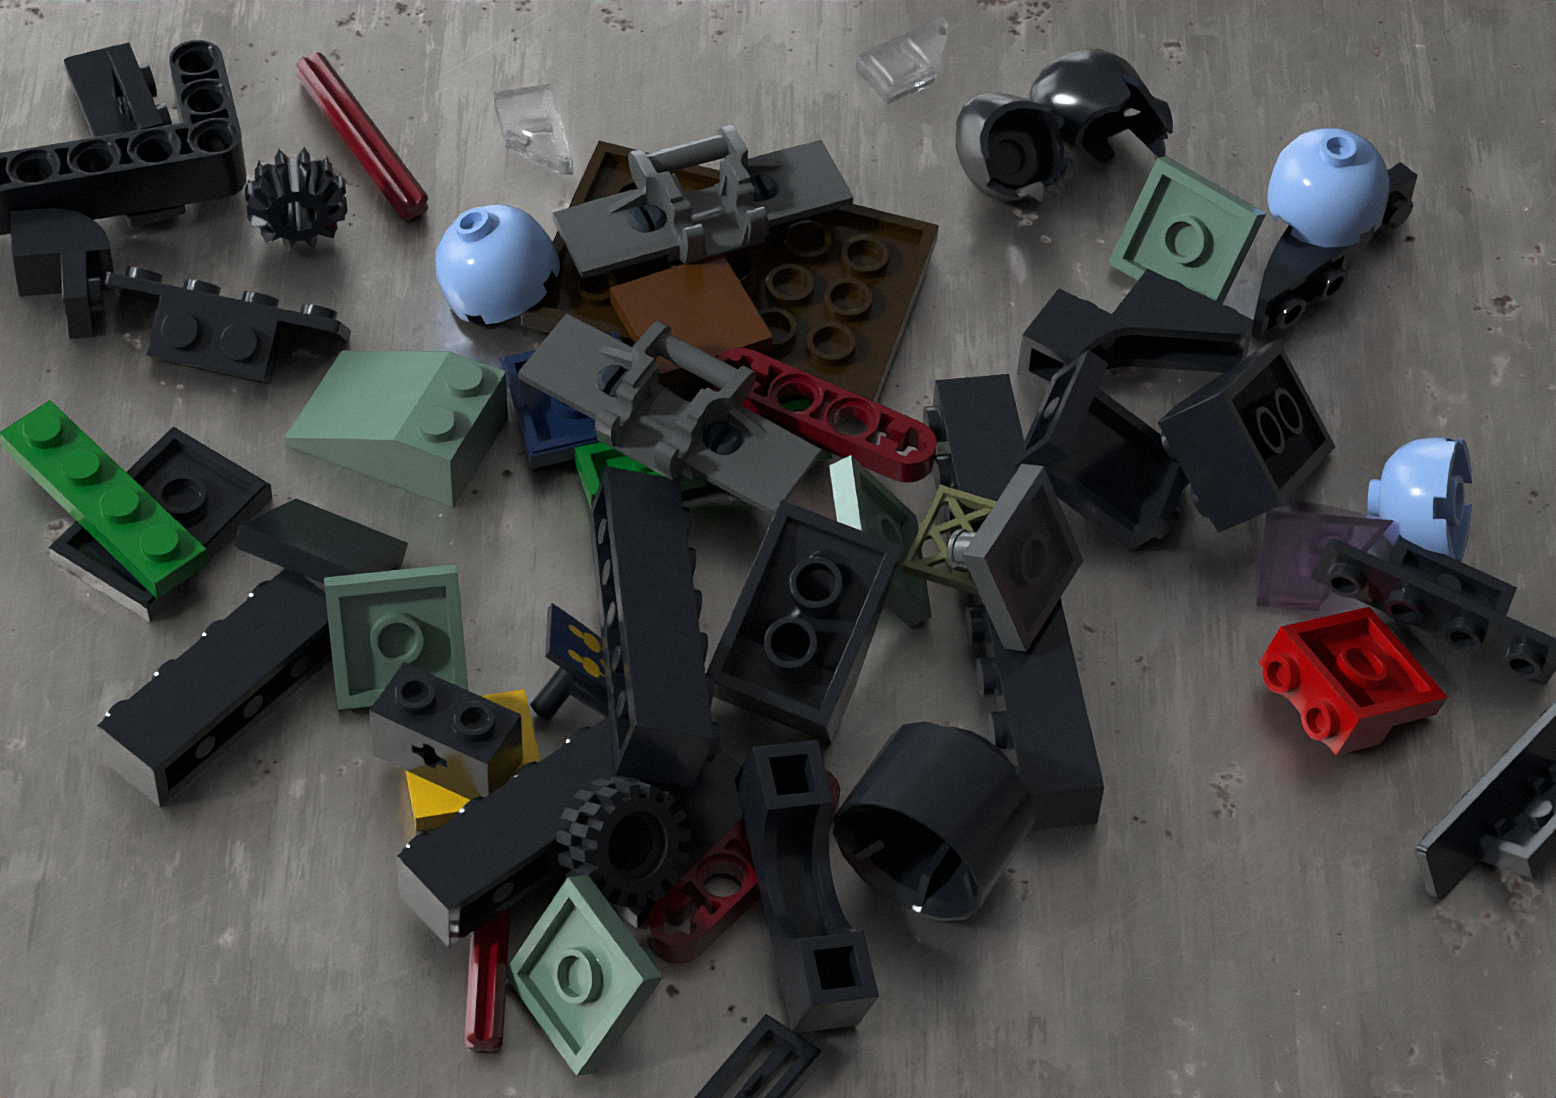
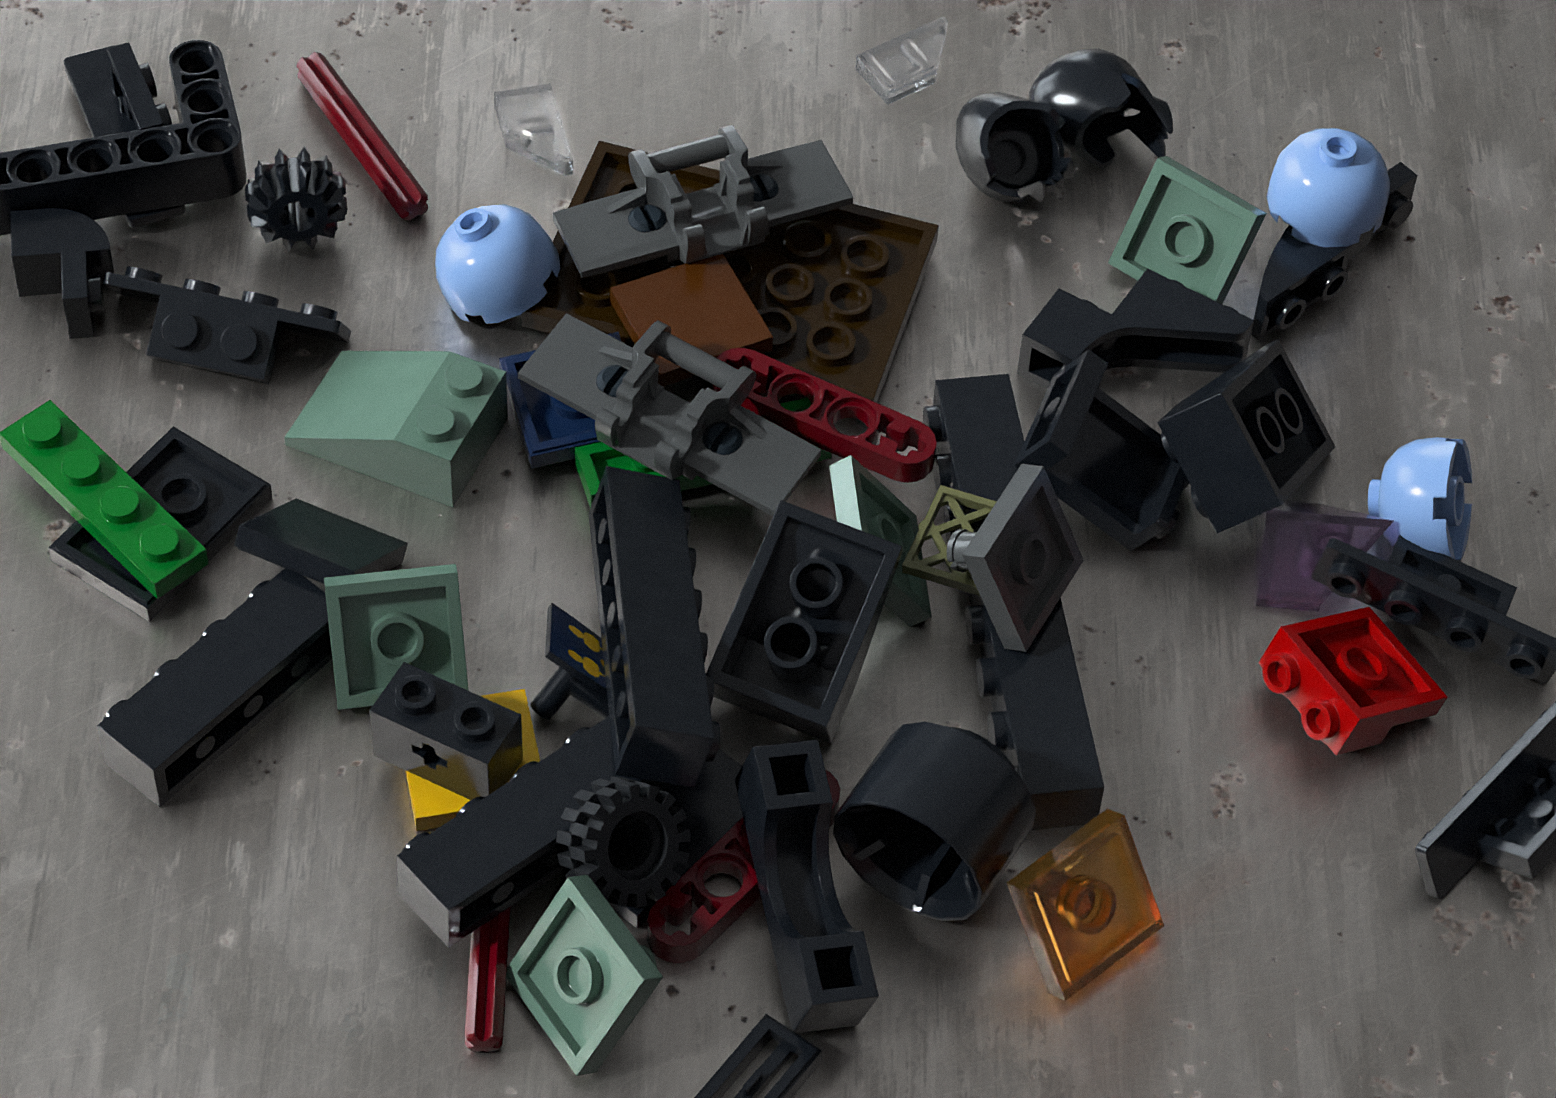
none -> clear orange tile [1006,809,1164,1001]

